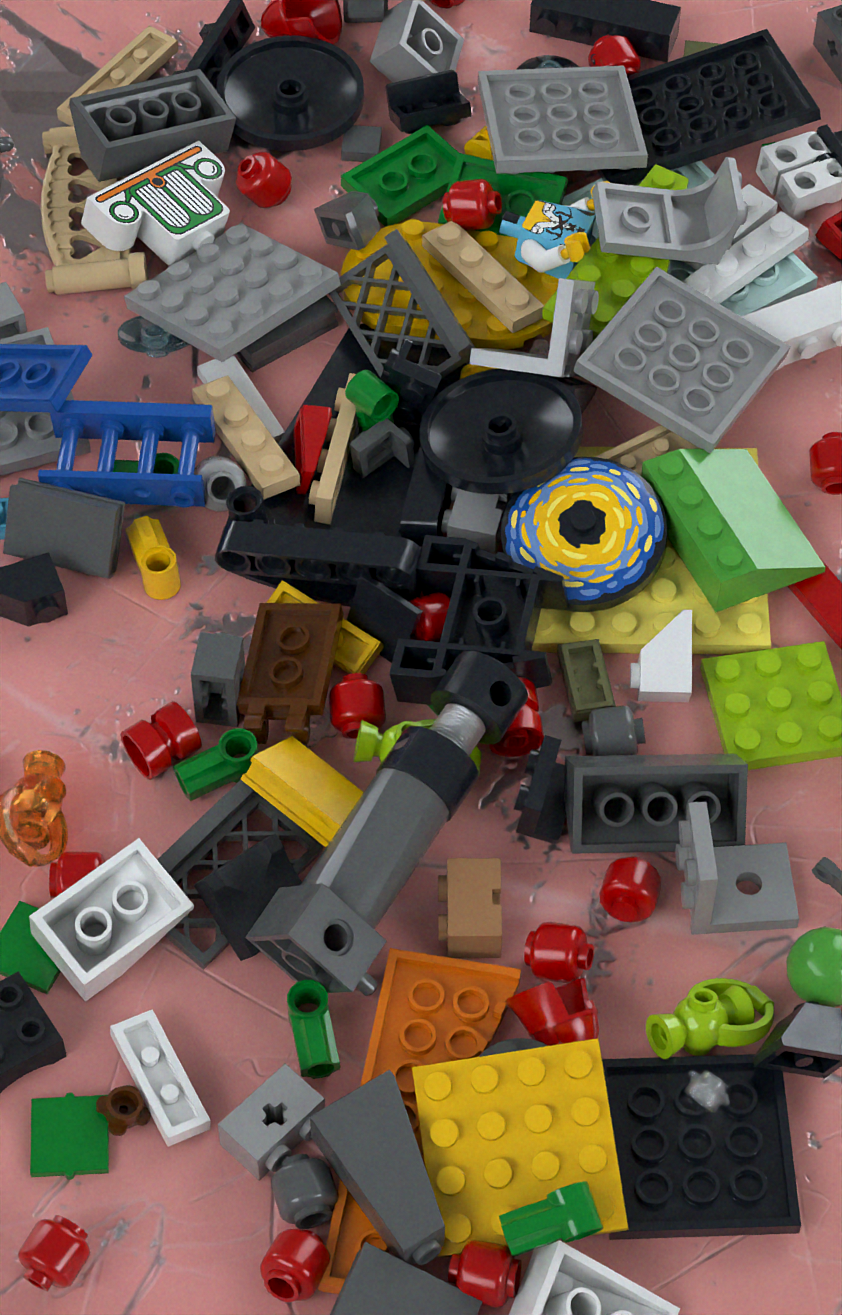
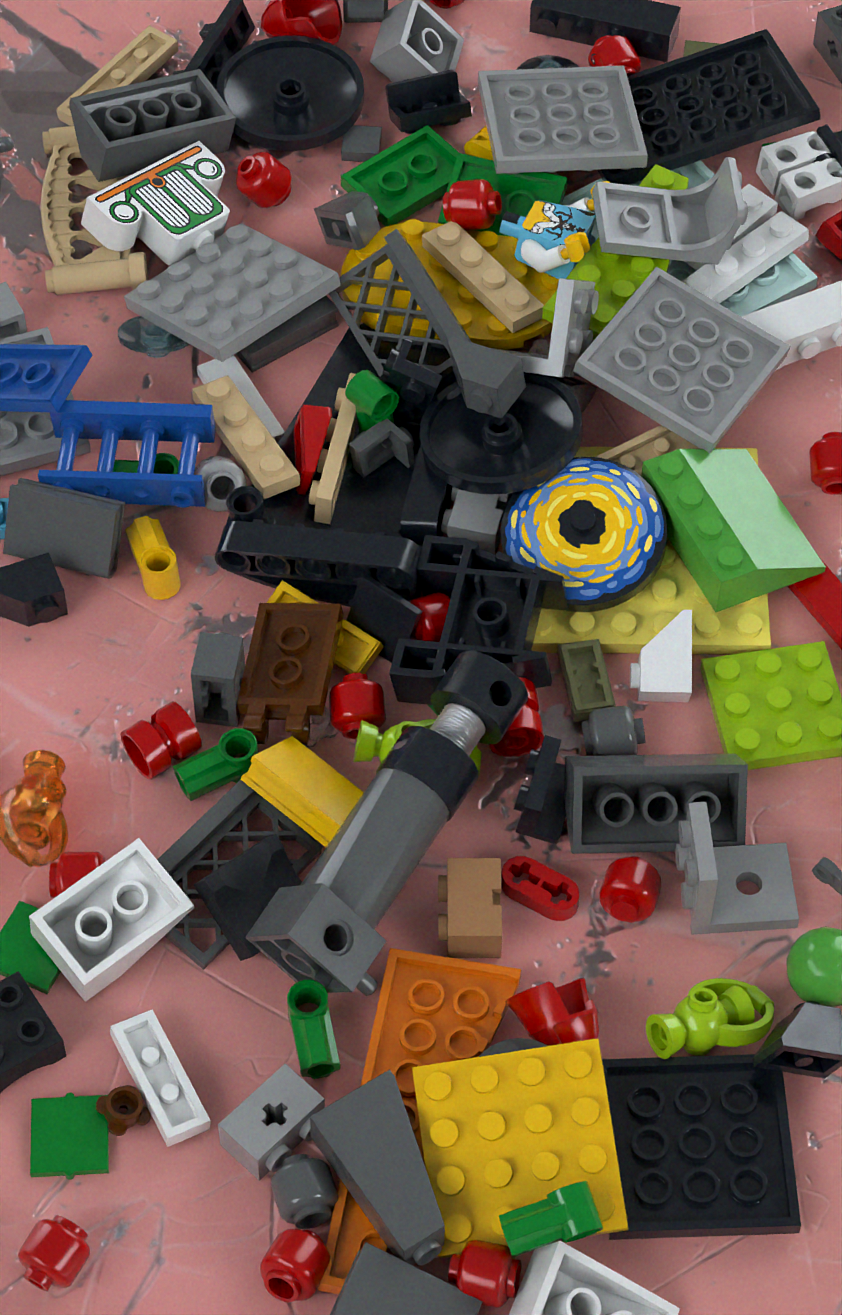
red head [524,922,594,983] -> none
clear plate [684,1070,730,1113] -> none
none -> dark grey slope [448,336,526,418]
none -> red beam [501,856,580,921]

